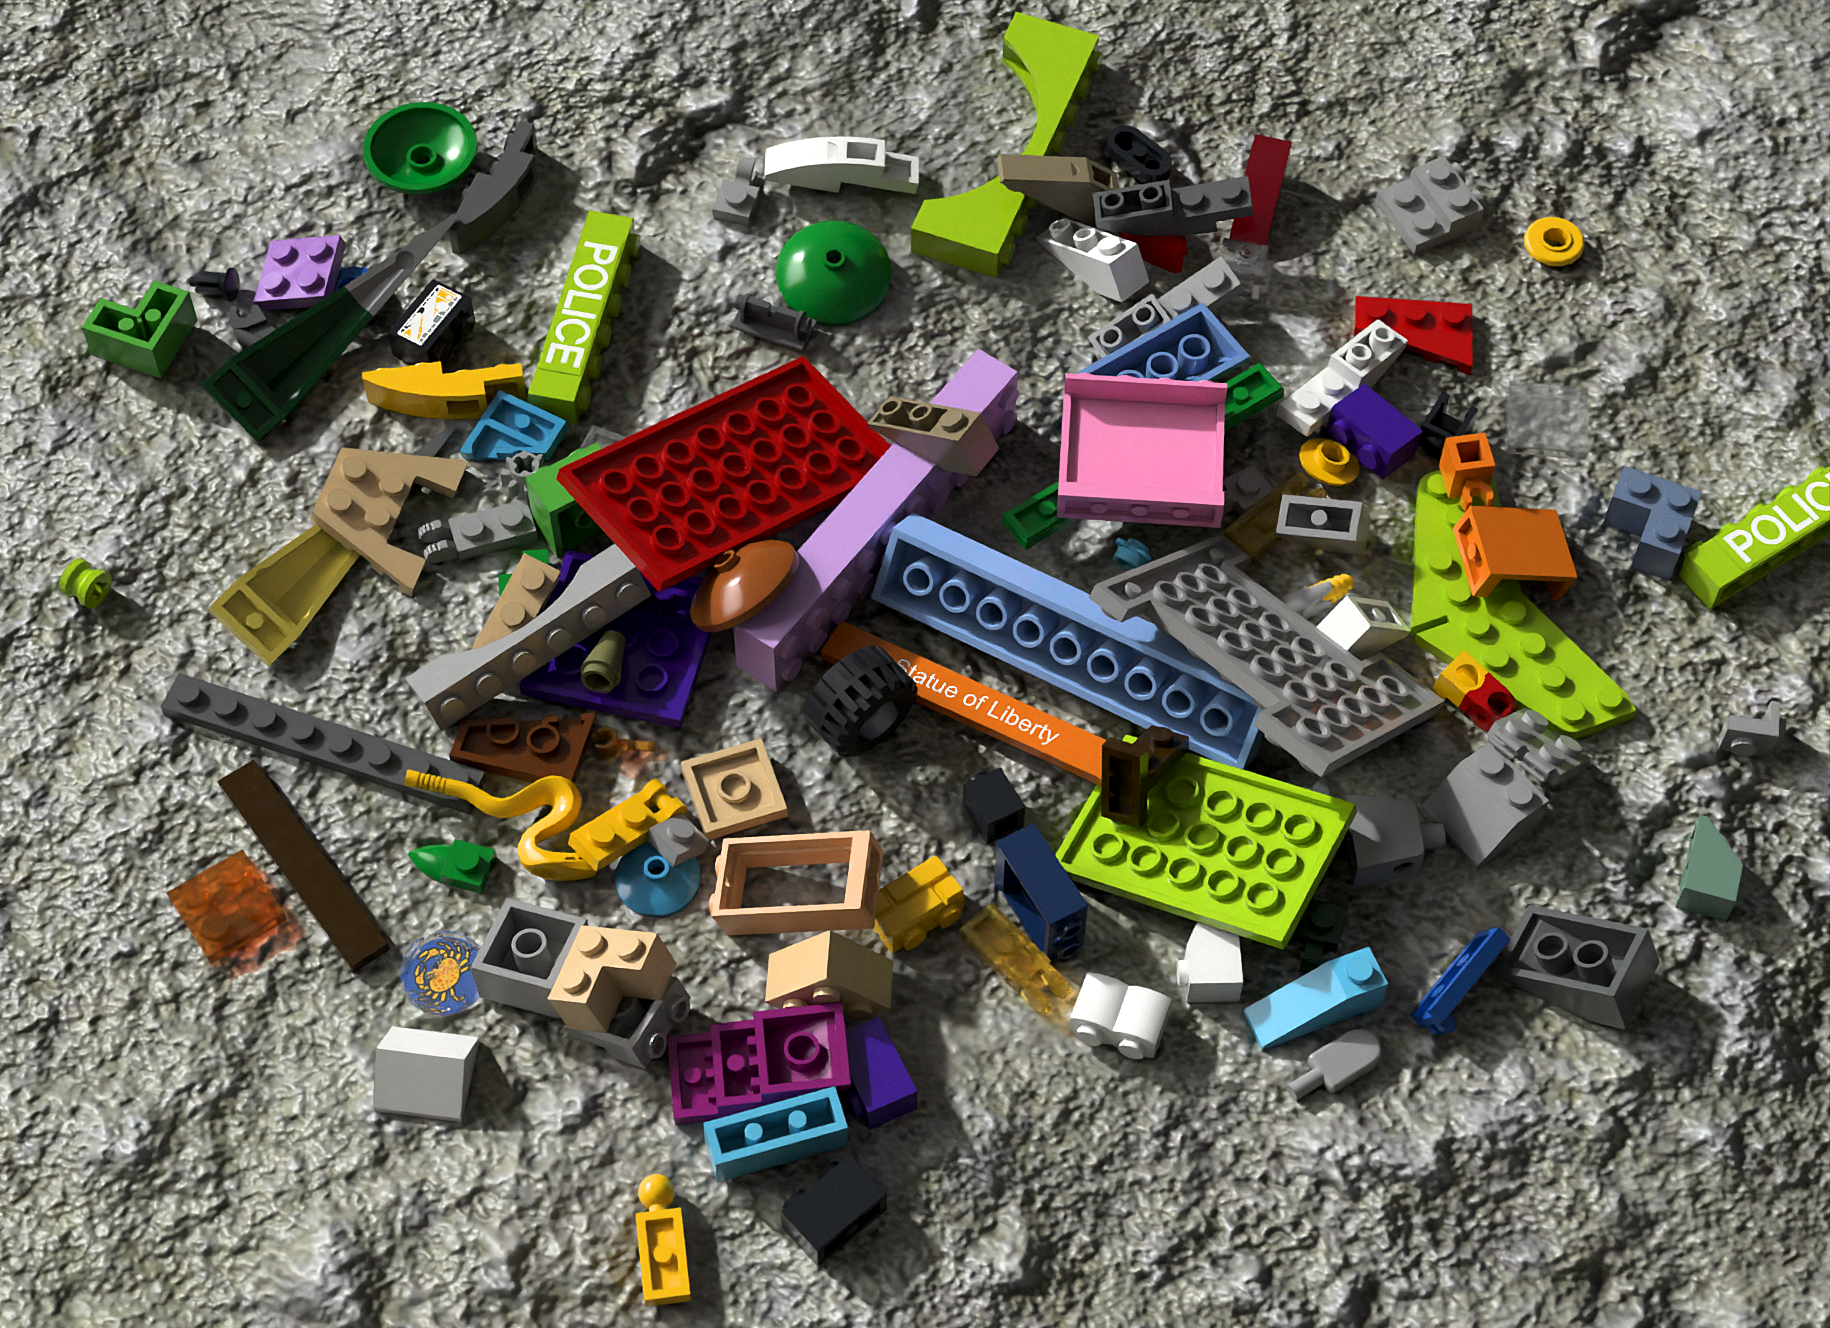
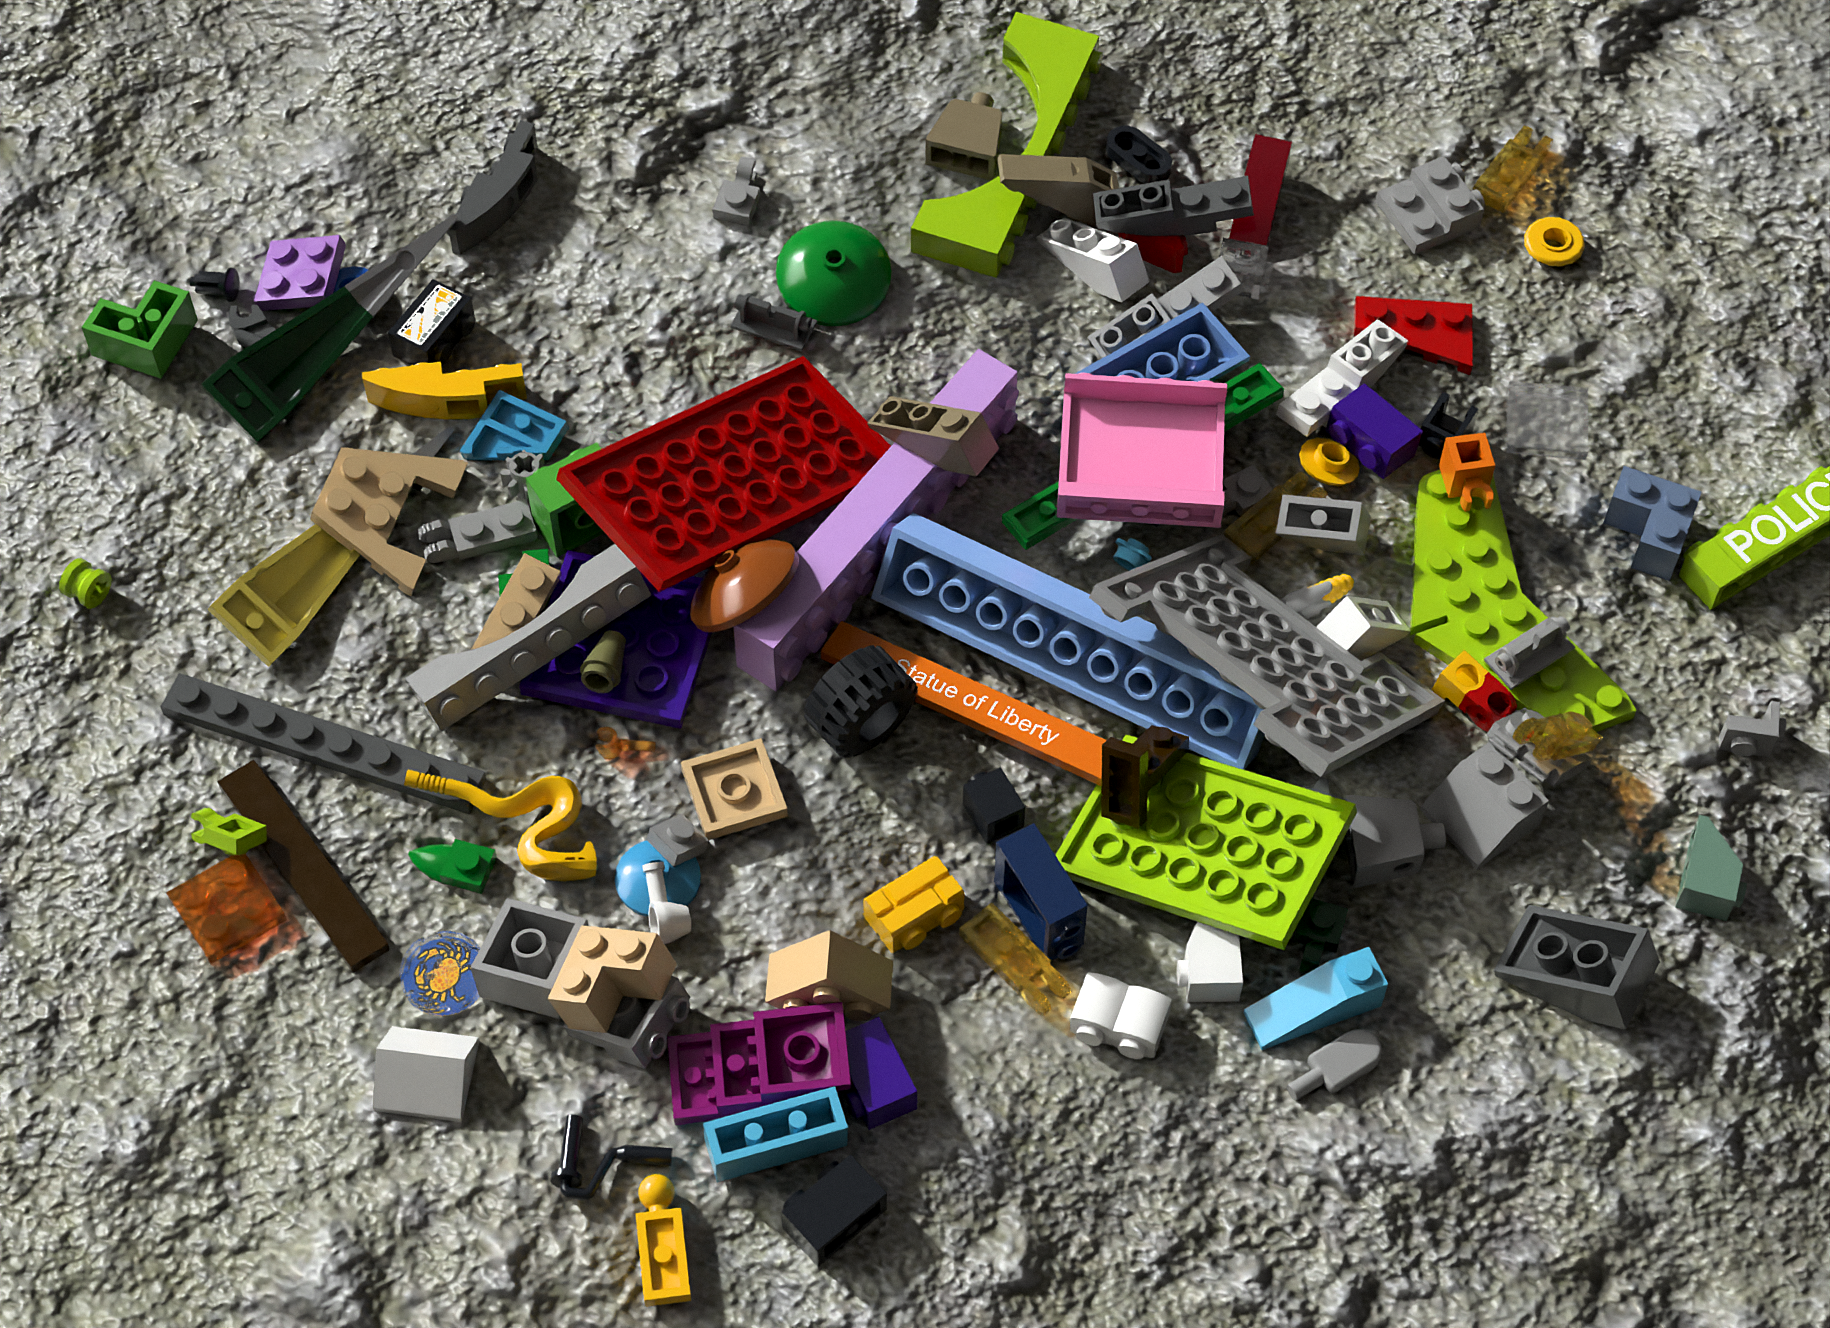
green dish [363,102,478,195] -> none
reddish brown wing [449,713,597,783] -> none
lime brick [528,210,640,425] -> none
yellow plate [568,778,687,872] -> none
light nougat window [709,830,884,936] -> none
white slope [764,136,919,194] -> none
blue hinge [1410,927,1511,1035] -> none
orange panel [1453,506,1578,600] -> none
none -> lime plate [191,808,267,855]
none -> black piece [550,1114,673,1200]
none -> white bar [642,862,691,944]
none -> dark tan torso [925,92,1002,180]
none -> clear yellow hinge [1472,125,1553,213]
none -> light grey hinge [1484,616,1575,690]
none -> clear yellow hinge [1512,711,1602,761]

